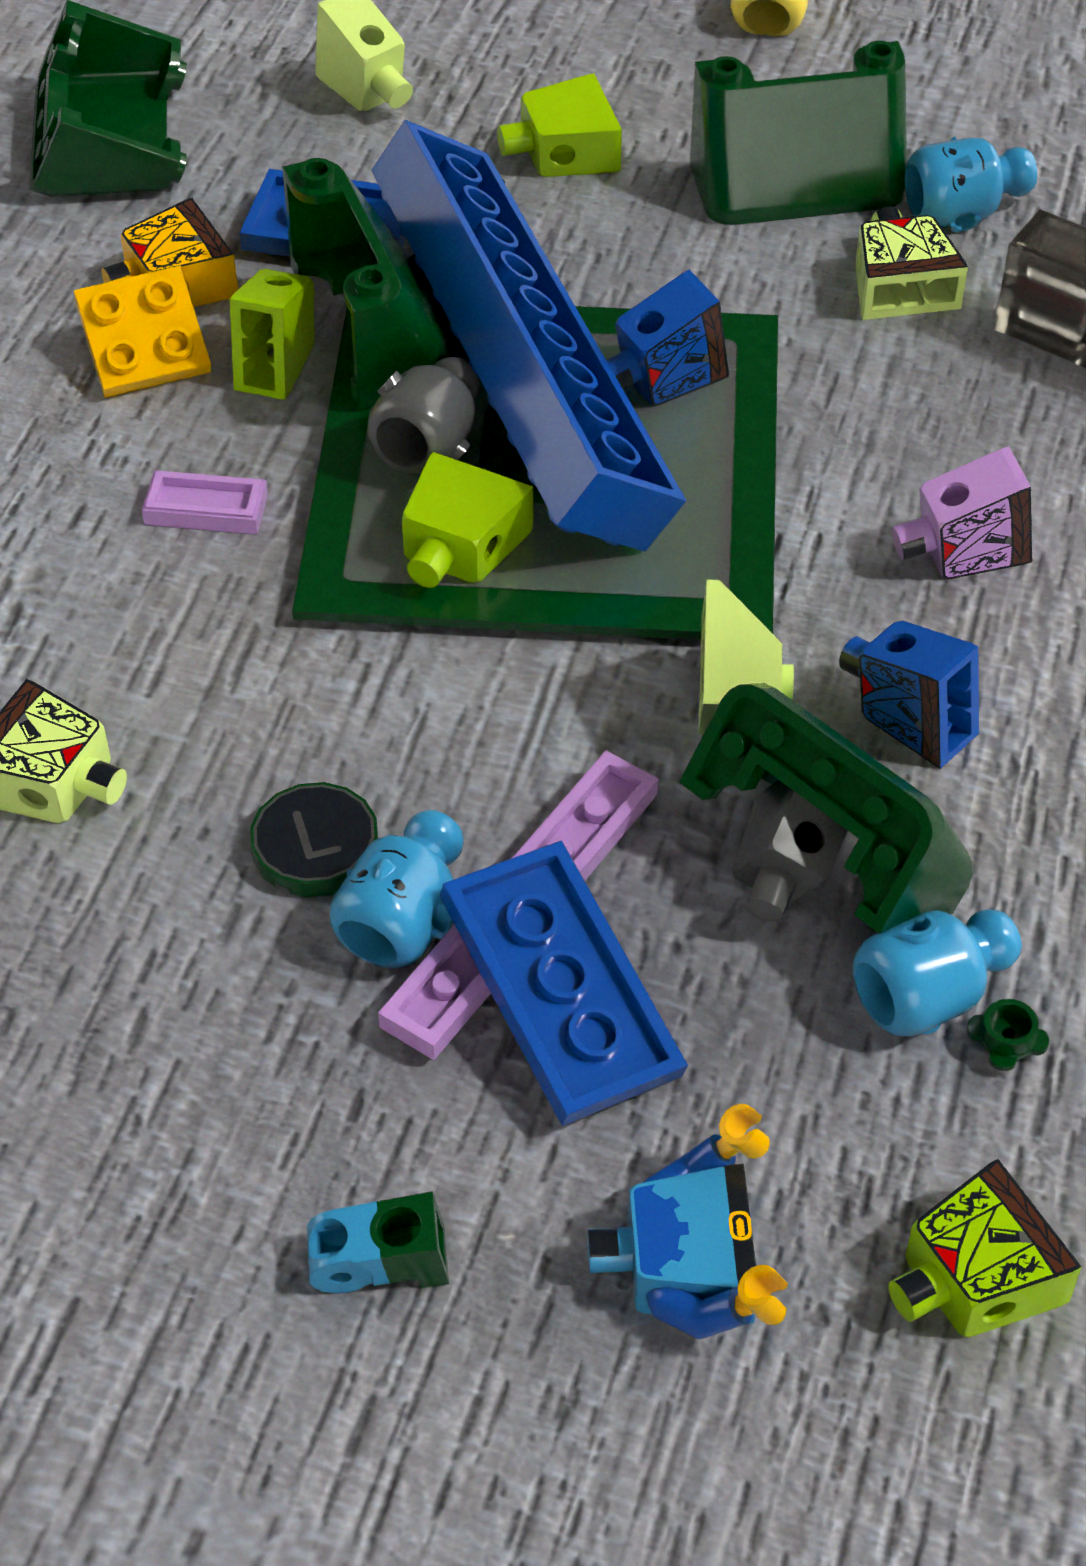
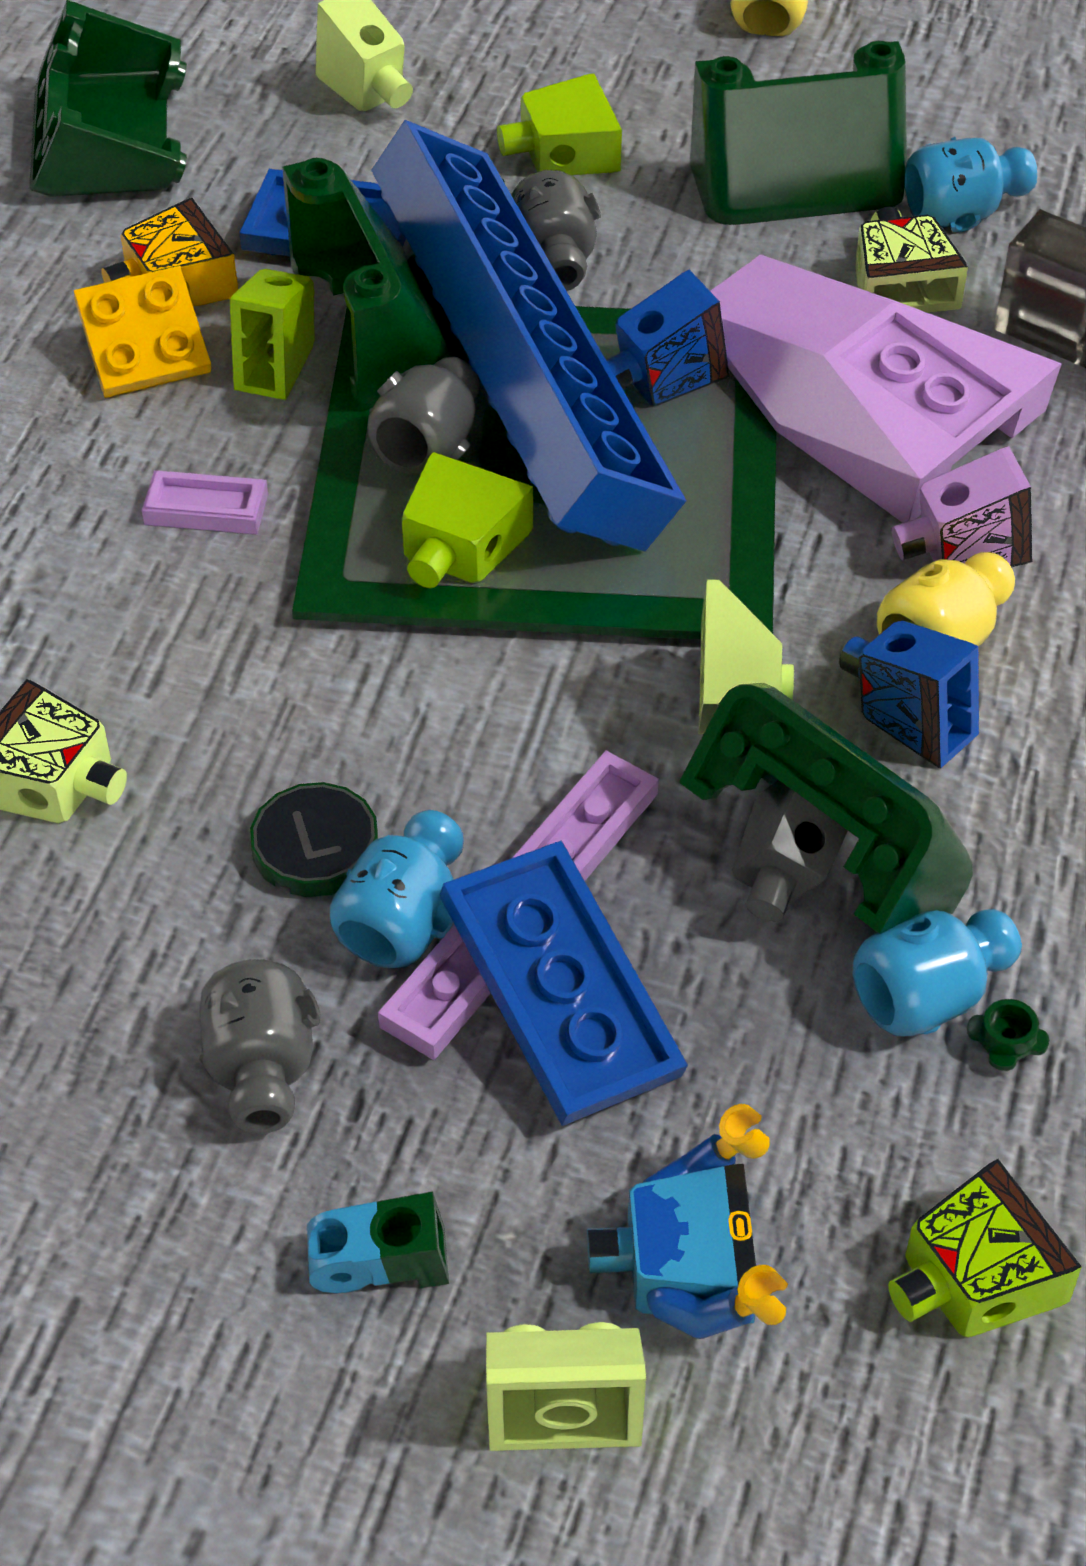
none -> dark grey piece [199,959,320,1134]
none -> yellowish green slope [486,1322,646,1451]
none -> dark grey piece [511,170,601,291]
none -> lavender wedge [710,254,1062,523]
none -> light yellow piece [877,552,1015,646]

